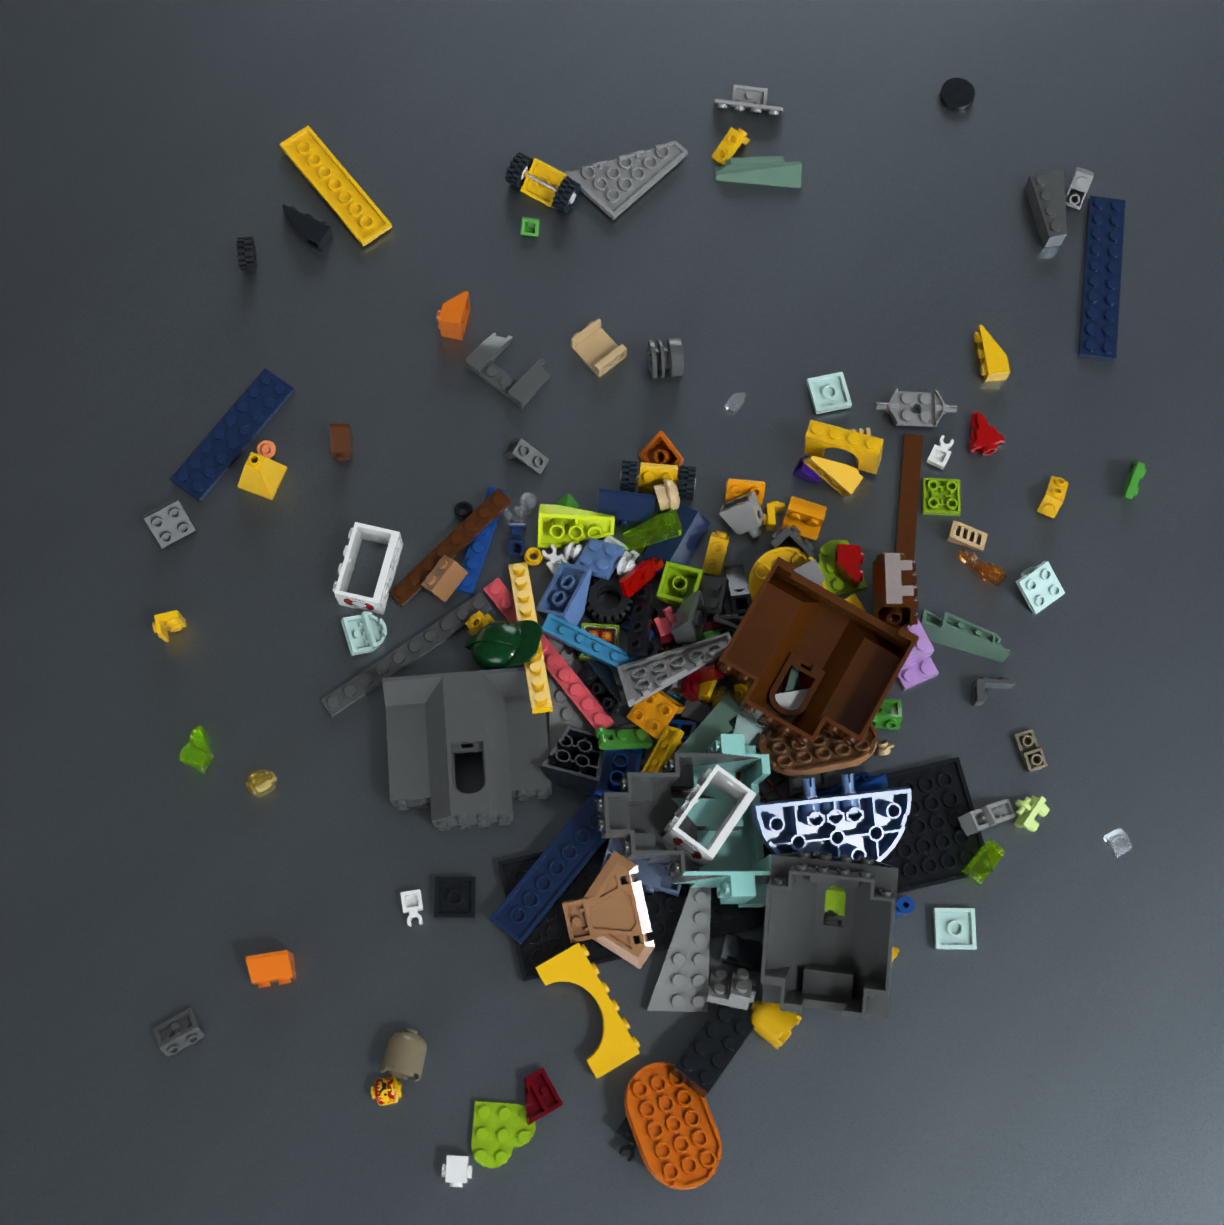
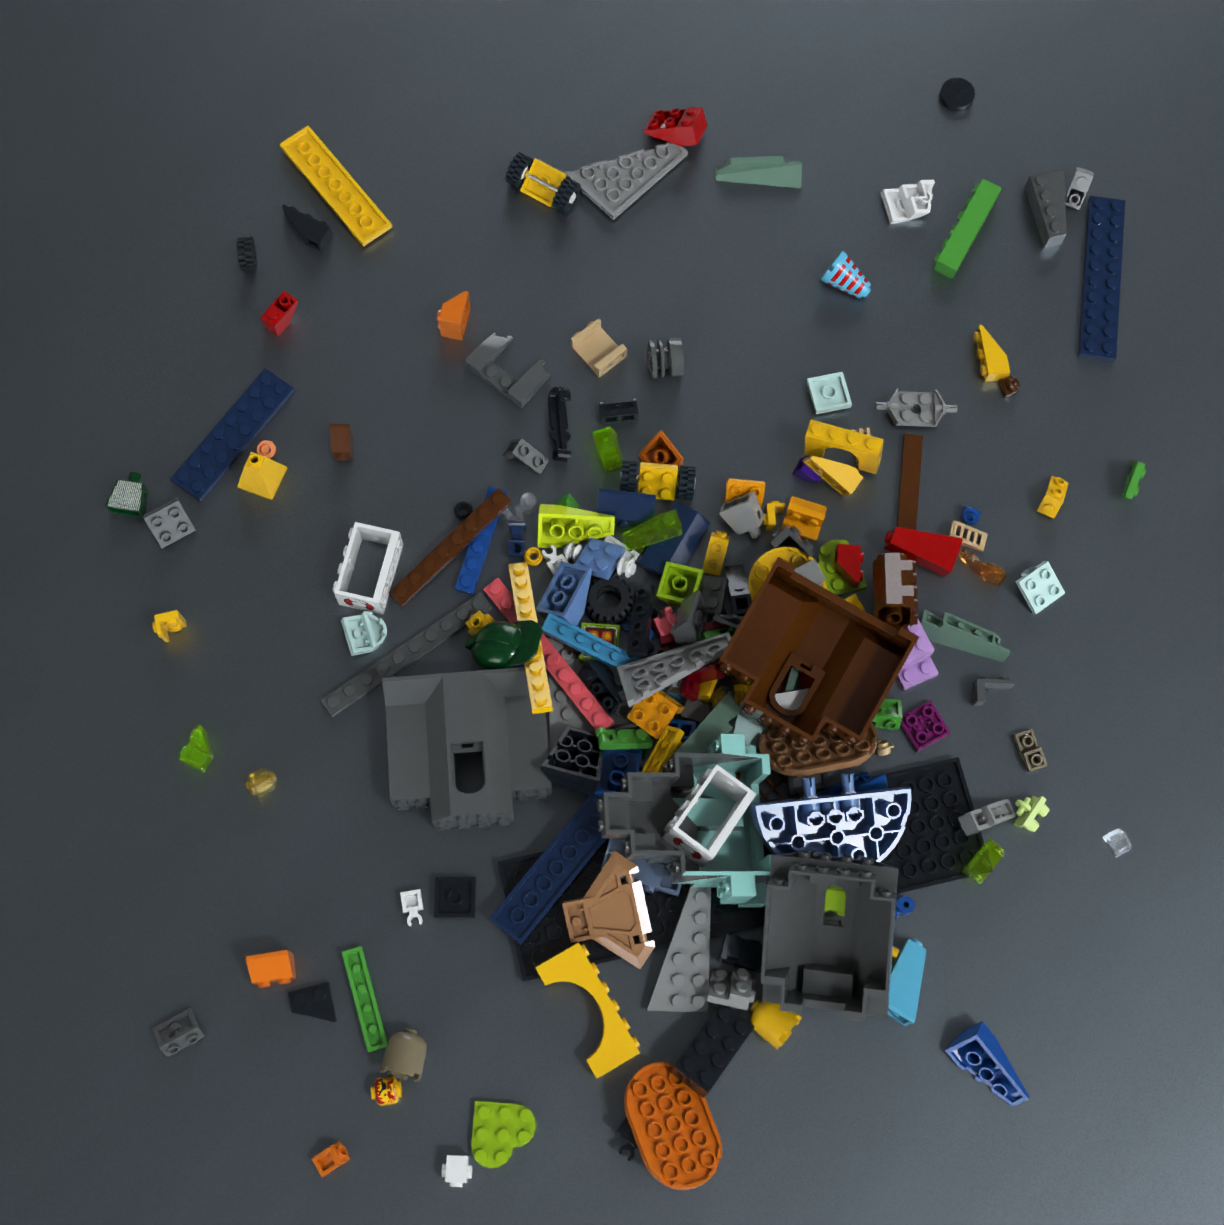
medium nougat brick [421,554,468,603] -> none
bright green slope [521,217,540,237] -> none
dark red wing [524,1067,564,1125] -> none
red hinge [619,557,664,598] -> none
tan piece [653,479,680,512] -> none
yellow bracket [712,127,750,166] -> none
light grey bracket [714,84,783,115] -> none
clear slope [724,392,746,415] -> none
lime tile [922,478,961,516] -> none
white plate [926,435,954,470] -> none
light aqua plate [933,908,977,950] -> none
red rock [968,411,1006,455] -> none
none -> dark green torso [105,472,148,518]
none -> red slope [261,290,298,337]
none -> black wing [288,982,337,1022]
none -> orange bracket [311,1141,350,1177]
none -> bright green plate [342,946,388,1053]
none -> black piece [548,386,571,462]
none -> clear neon green slope [592,426,623,471]
none -> black hinge [599,398,638,424]
none -> red slope [644,107,708,146]
none -> medium azure cone [820,250,872,299]
none -> white slope [880,180,935,224]
none -> red slope [884,527,963,577]
none -> medium azure slope [888,939,926,1026]
none -> magenta tile [900,700,951,753]
none -> bright green brick [933,179,1002,279]
none -> blue wedge [945,1021,1030,1107]
none -> blue plate [961,505,982,525]
none -> reddish brown plate [999,375,1020,398]

